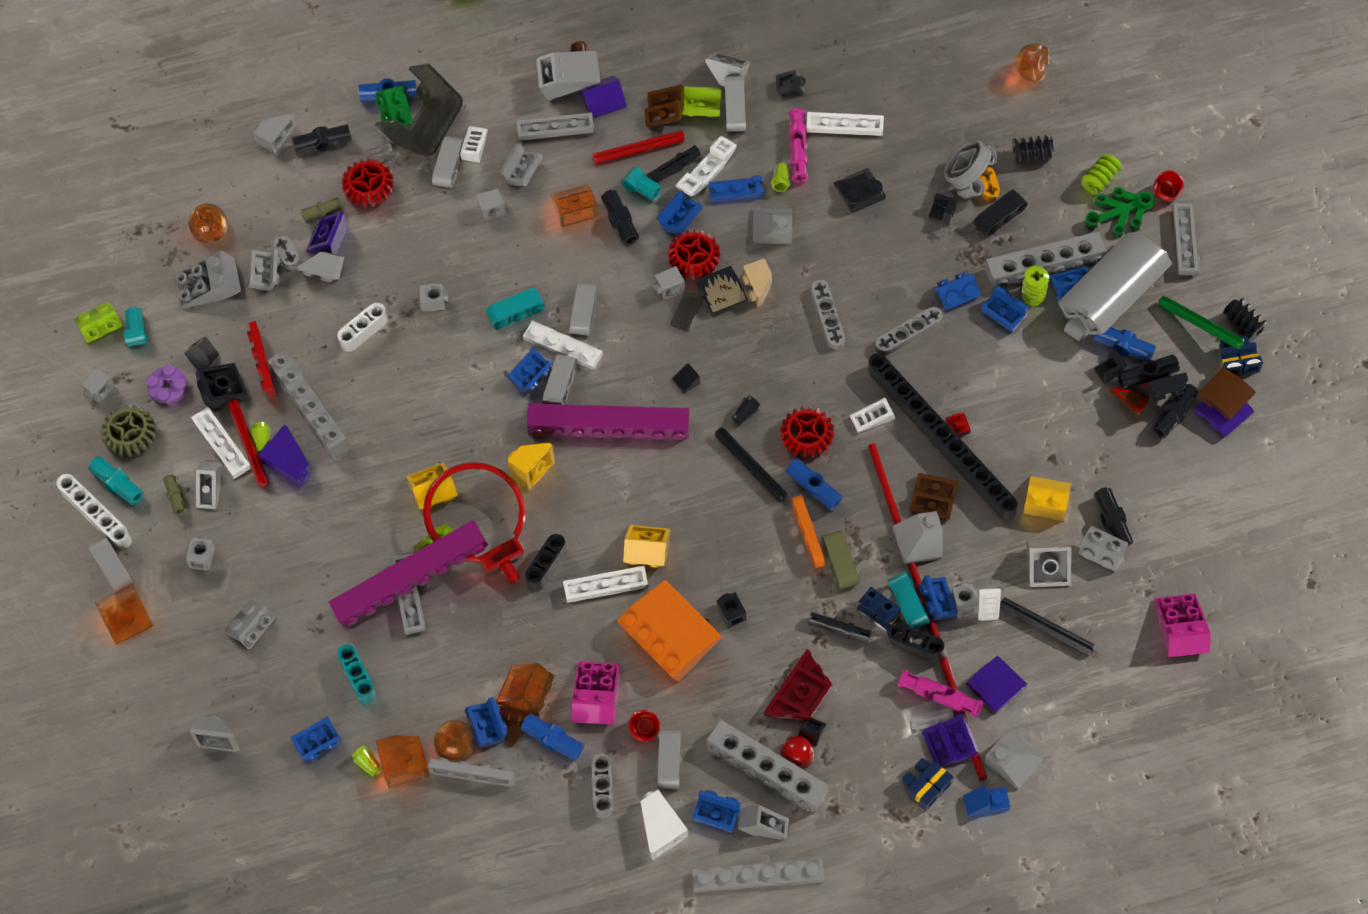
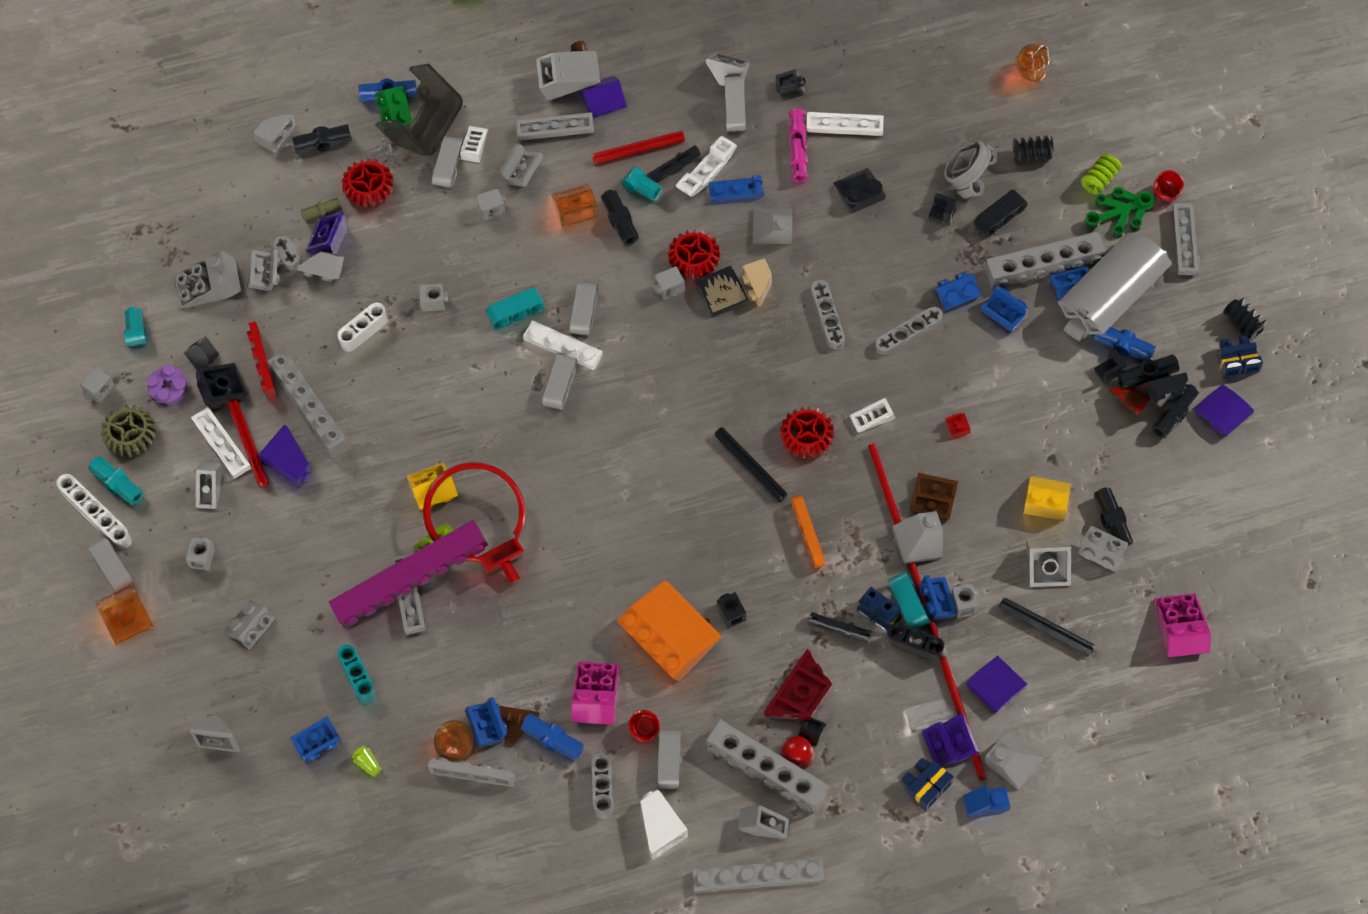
lime bracket [74,302,122,343] -> none
olive pin [163,475,186,515] -> none
clear orange cylinder [188,203,228,243] -> none
lime cone [250,422,270,453] -> none
clear orange slope [375,735,430,788] -> none
clear orange slope [496,663,555,713] -> none
blue bracket [506,347,553,393] -> none
yellow slope [507,443,555,491] -> none
black beam [525,534,566,591] -> none
magenta brick [527,404,690,440] -> none
white plate [563,566,648,603] -> none
yellow slope [623,525,670,568] -> none
reddish brown slope [645,85,684,128] -> none
blue bracket [657,191,703,235] -> none
clear smoke tile [670,290,704,332] -> none
black slope [672,363,700,393] -> none
lime bracket [683,86,721,117] -> none
blue bracket [692,790,741,833] -> none
black cone [732,395,761,425] -> none
lime cone [771,163,790,192] -> none
blue piece [786,459,843,511] -> none
olive beam [822,530,859,589] -> none
black beam [868,353,1018,521] -> none
dark pink piece [898,670,983,718] -> none
white slope [977,588,1001,621] -> none
light orange beam [979,166,1000,202] -> none
lime piece [1021,266,1049,306] -> none
green axle [1158,296,1244,349] -> none
reddish brown slope [1196,368,1256,421] -> none

